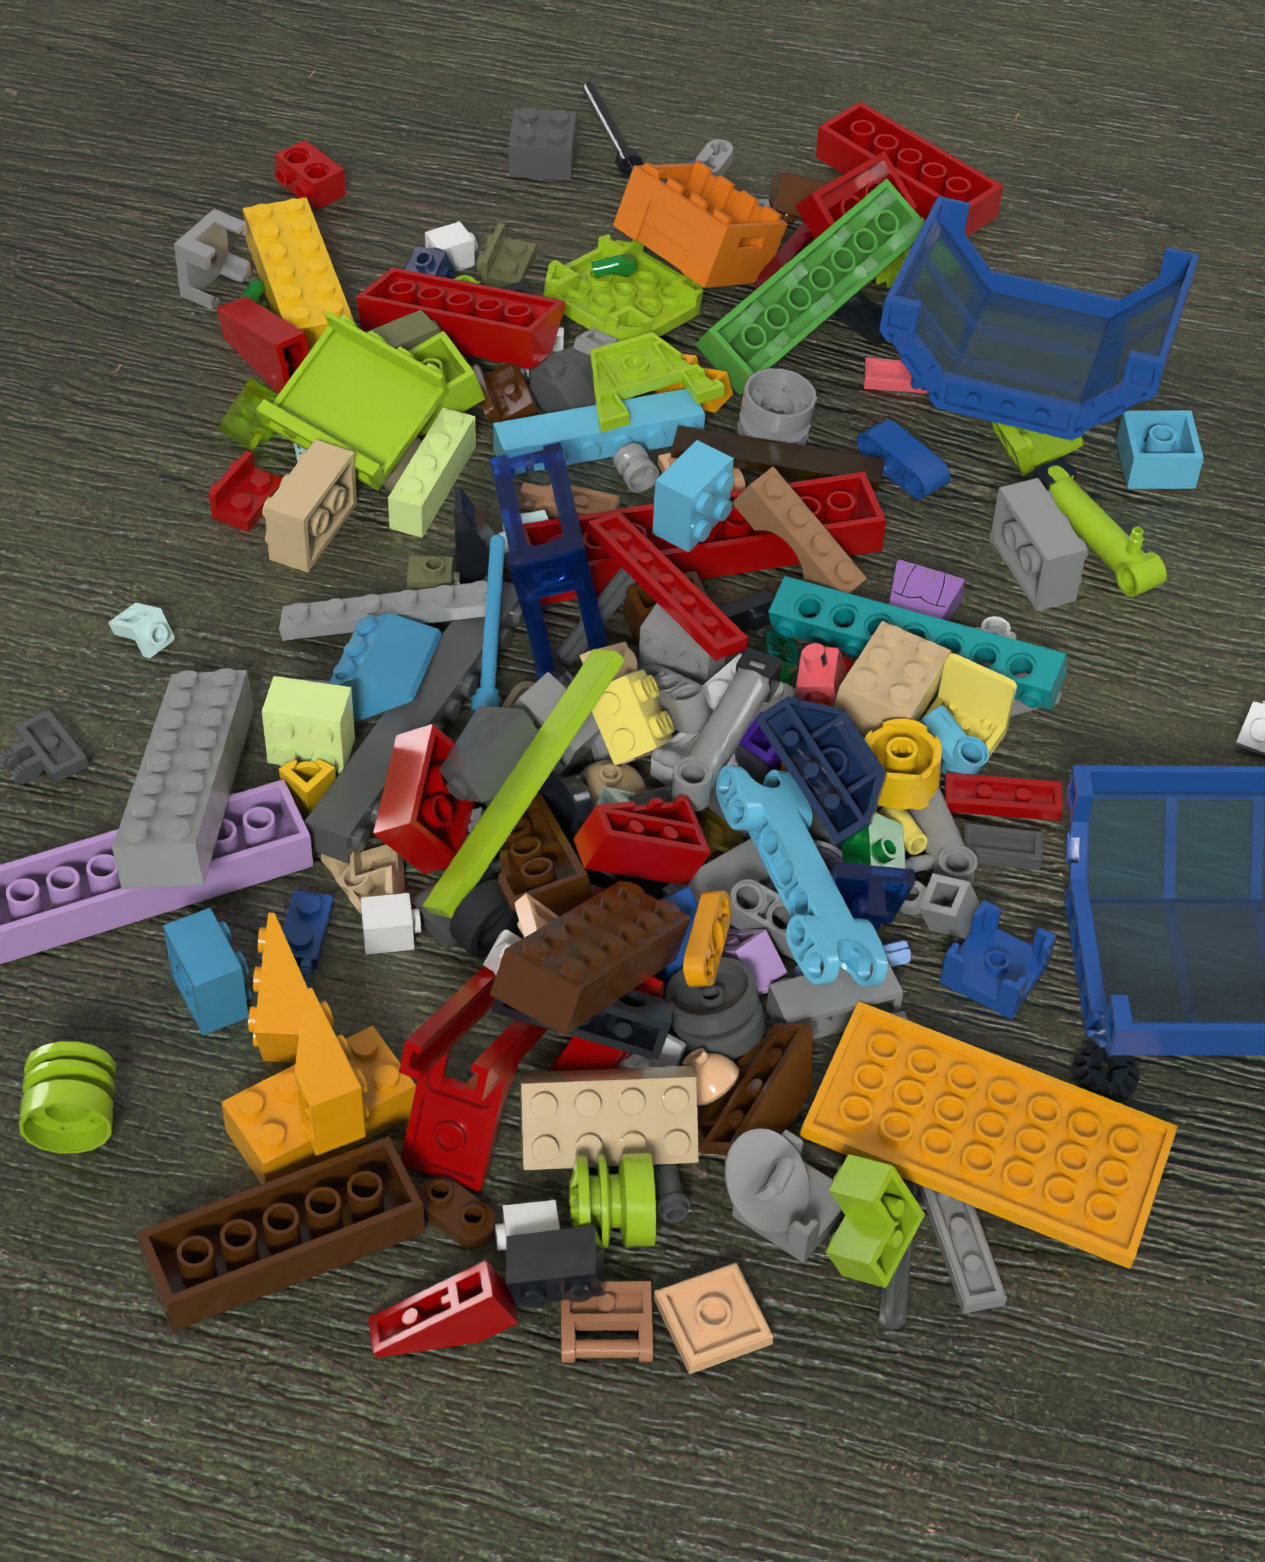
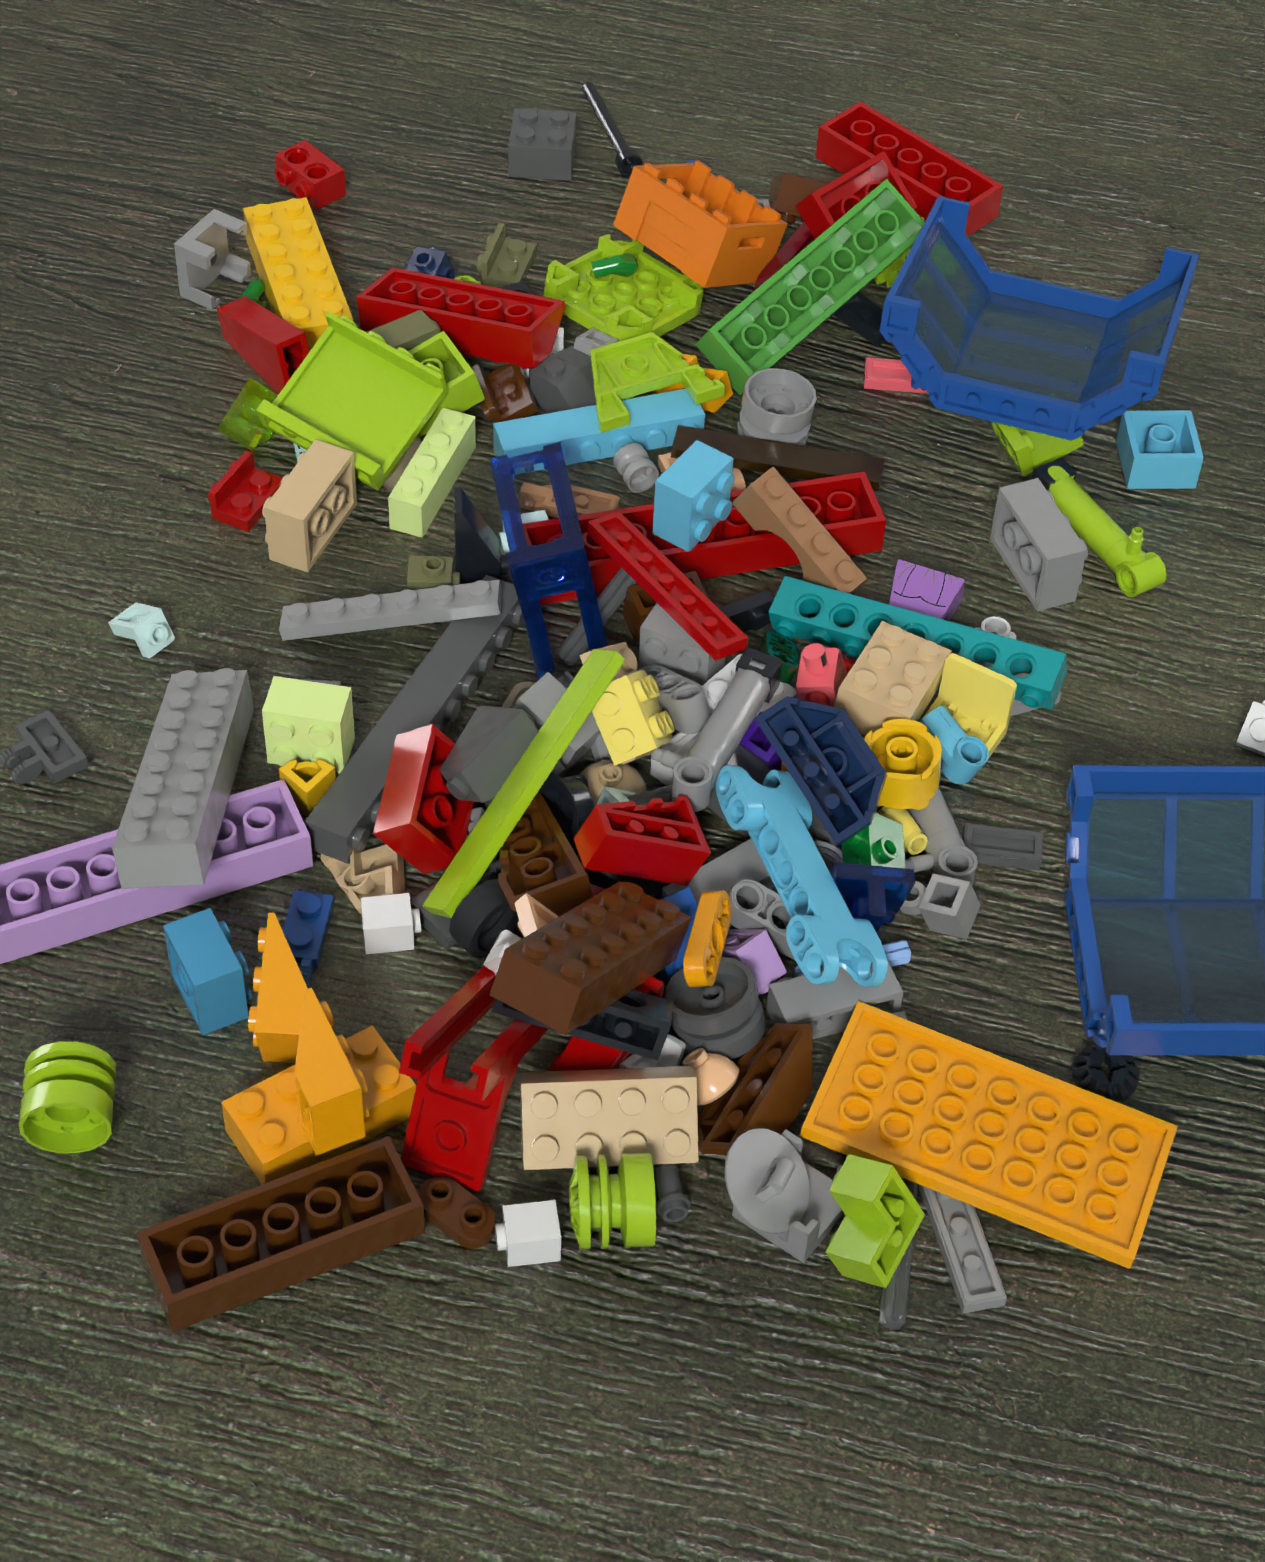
dark azure slope [329,612,442,723] -> none
red slope [368,1260,519,1358] -> none
white brick [425,222,478,272] -> none
dark azure piece [471,535,505,713] -> none
black brick [506,1225,605,1307] -> none
nougat plate [561,1281,653,1363] -> none
light nougat plate [654,1262,773,1374] -> none
clear yellow dish [694,809,747,854] -> none
light grey beam [695,139,734,177] -> none
blue beam [857,419,950,500] -> none
blue panel [940,900,1056,1020] -> none
red plate [944,772,1063,821] -> none

